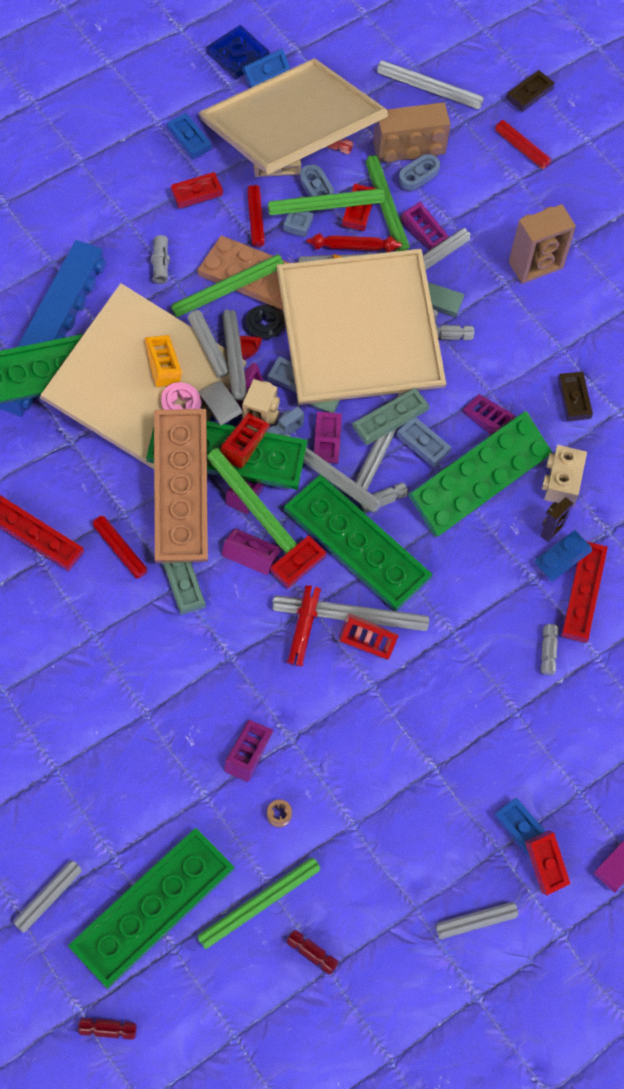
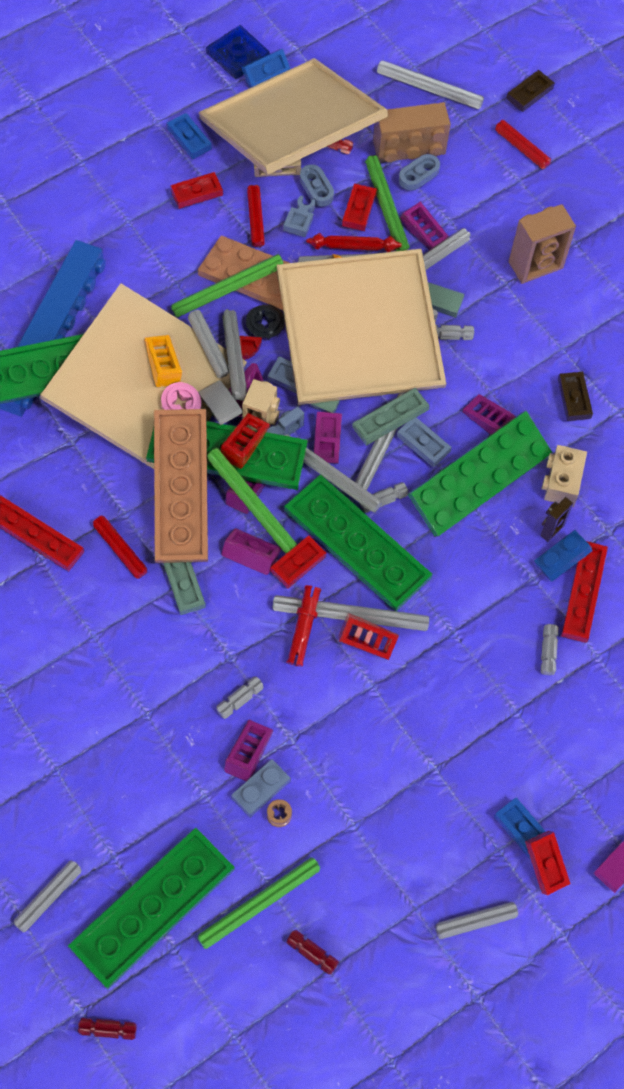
light grey pin [151,235,170,284] -> none
bright green axle [268,189,385,215] -> none
none -> light grey axle [216,676,263,719]
none -> sand blue plate [231,759,291,818]

